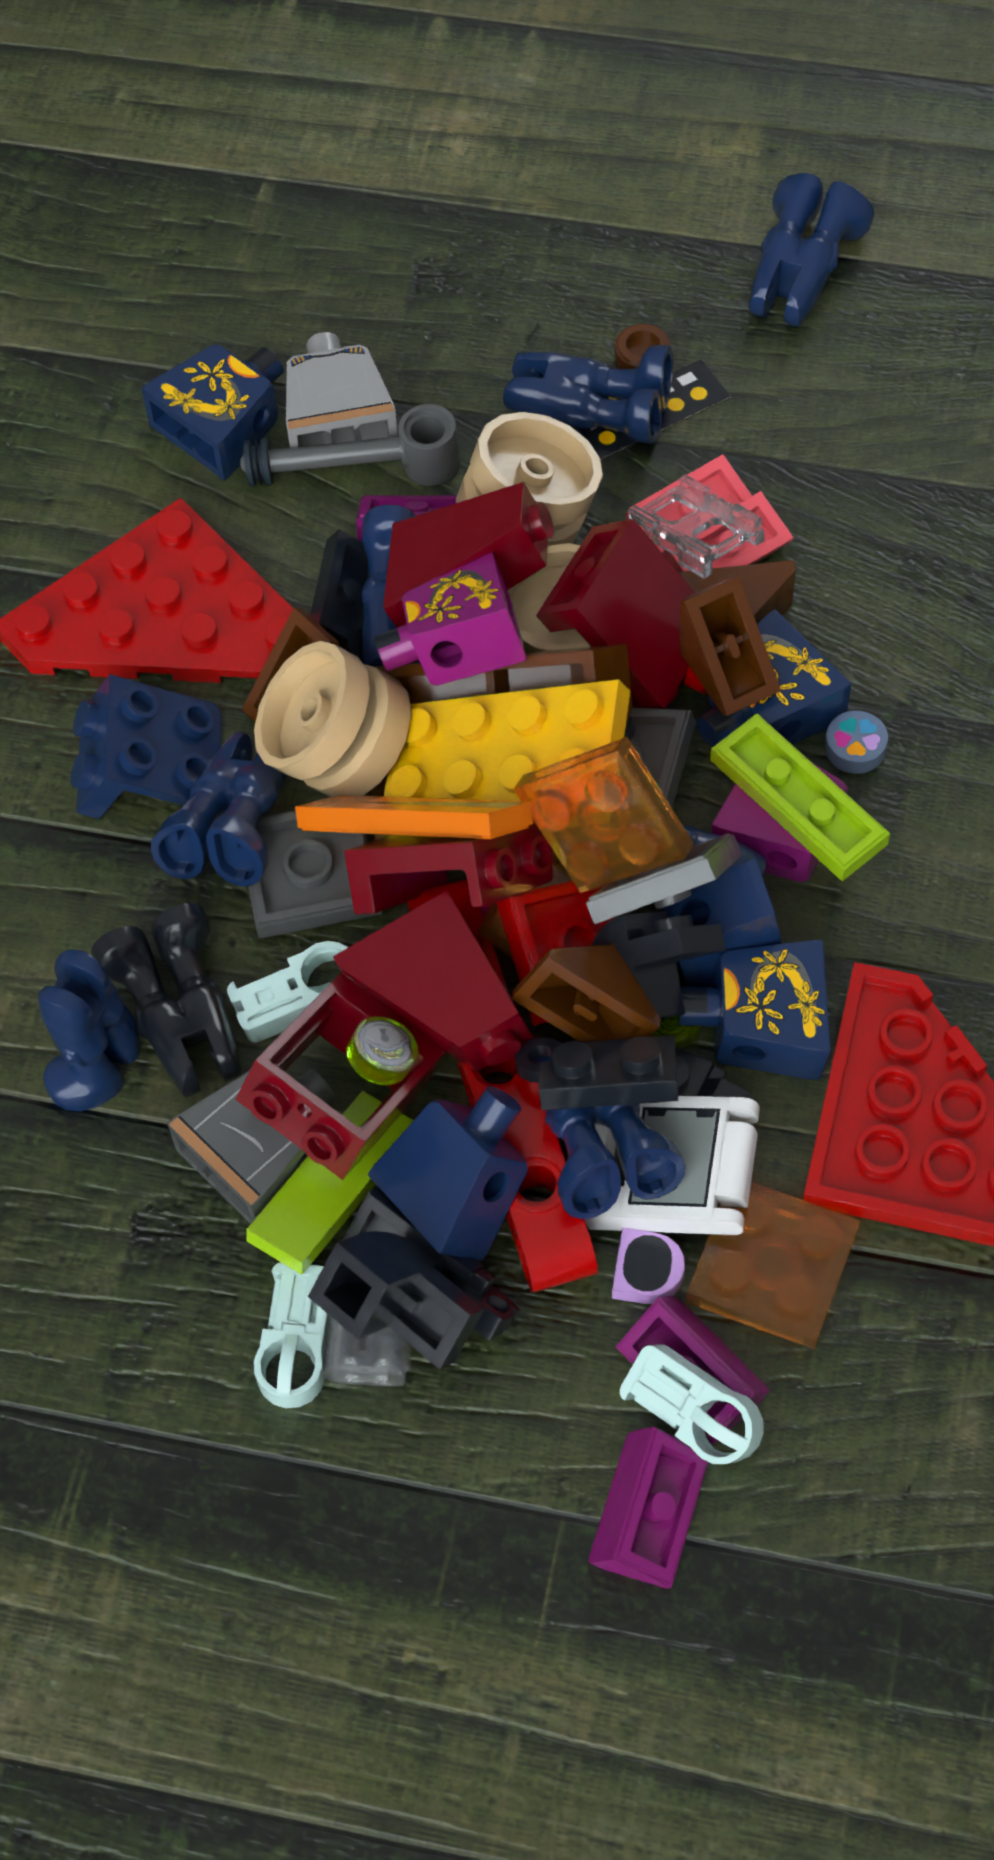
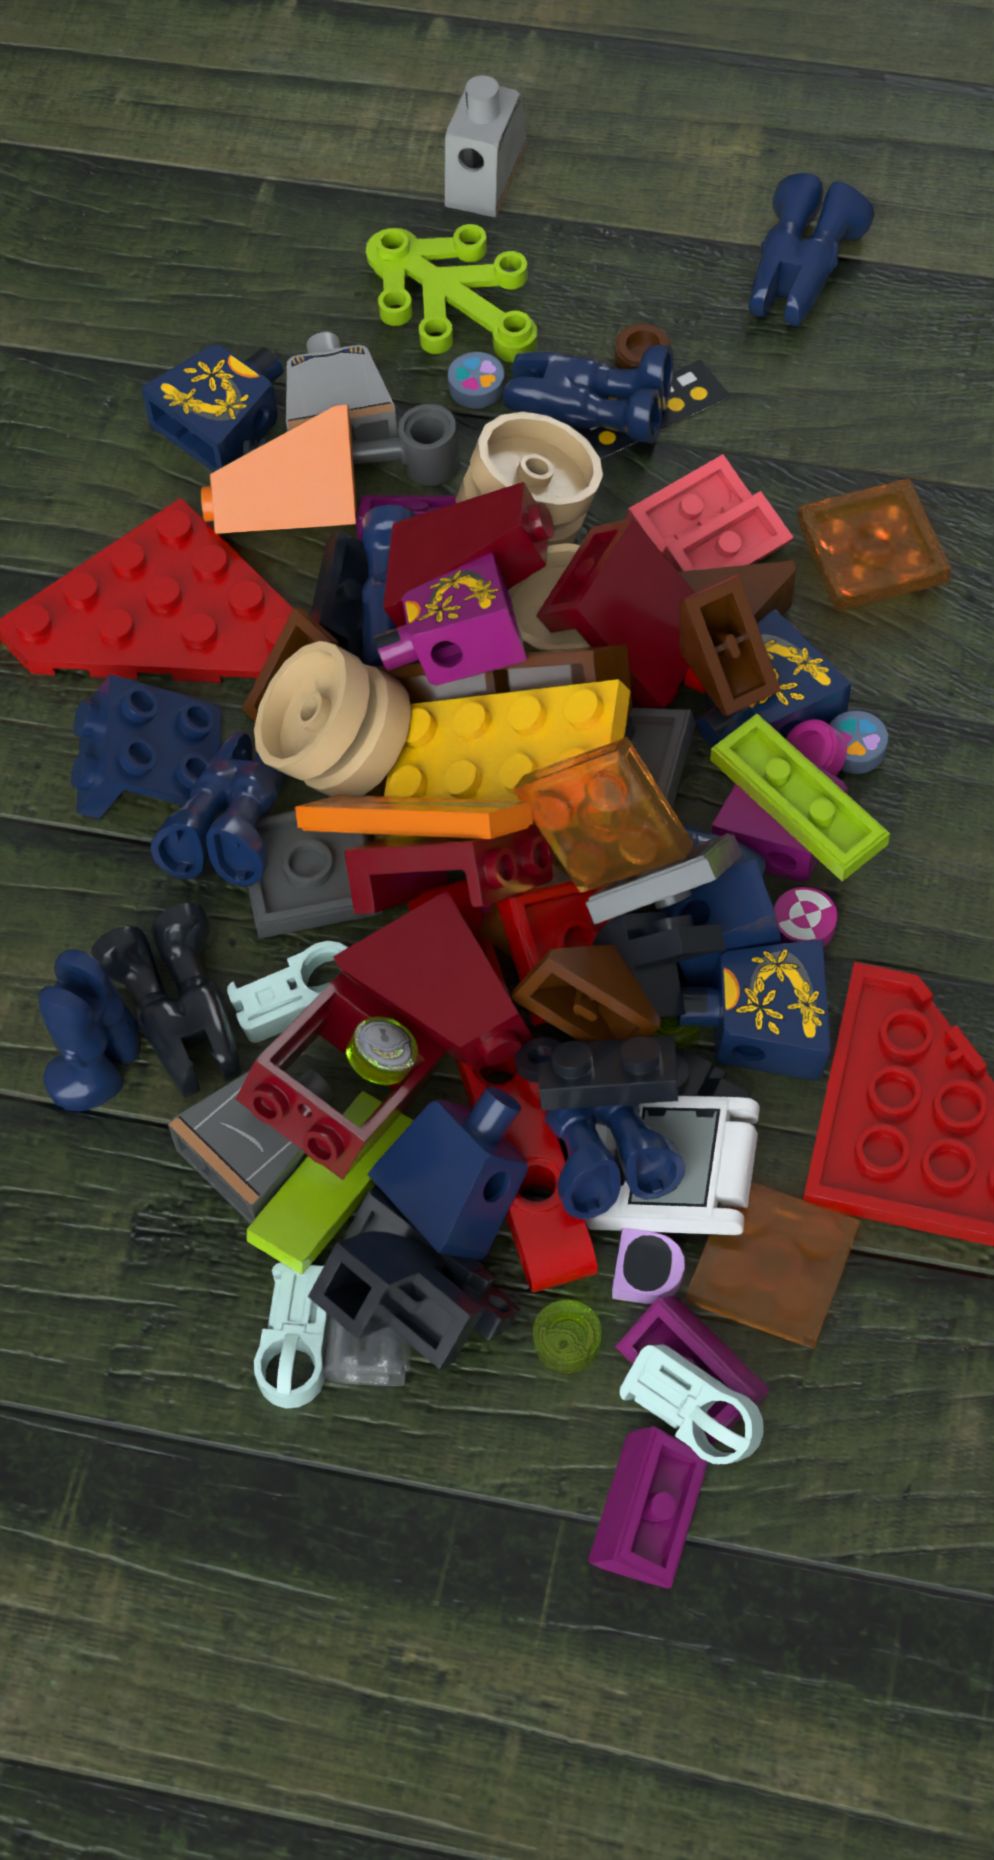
clear piece [628,474,764,579] -> none
none -> slope [201,405,357,534]
none -> lime plant [366,224,538,363]
none -> light grey torso [445,75,527,218]
none -> sand blue tile [448,352,505,409]
none -> clear neon green tile [533,1300,602,1373]
none -> dark pink tile [774,887,837,948]
none -> dark pink tile [786,719,847,776]
none -> clear orange plate [797,478,951,612]

